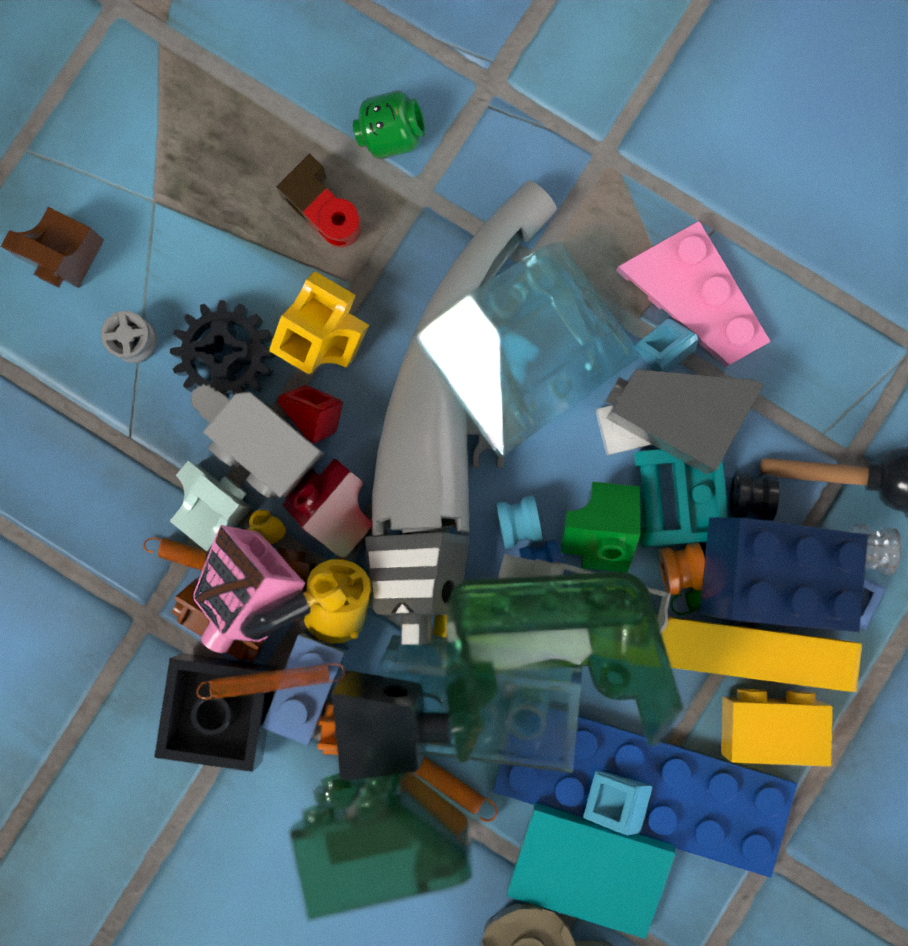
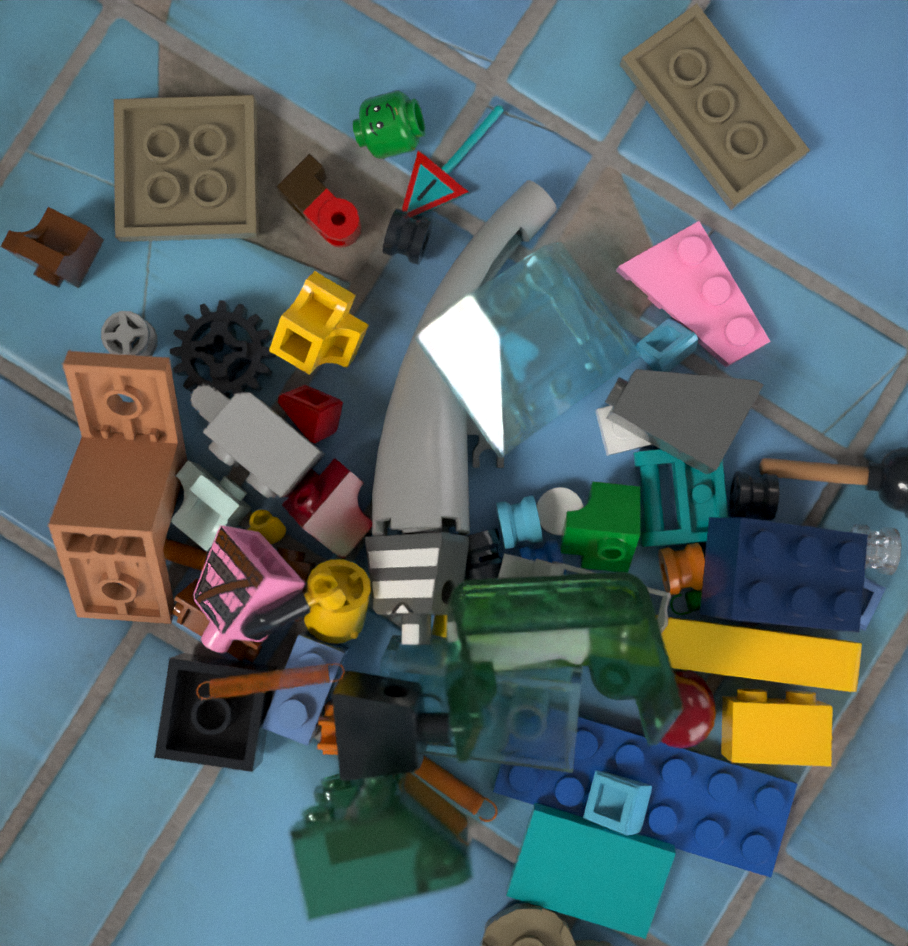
none -> nougat bracket [48,351,187,624]
none -> dark tan plate [114,95,259,242]
none -> black wheel [382,208,433,265]
none -> piece [402,105,504,218]
none -> black wheel [463,528,503,586]
none -> white tile [536,487,583,535]
none -> dark tan plate [620,4,810,210]
none -> dark red helmet [641,670,716,749]

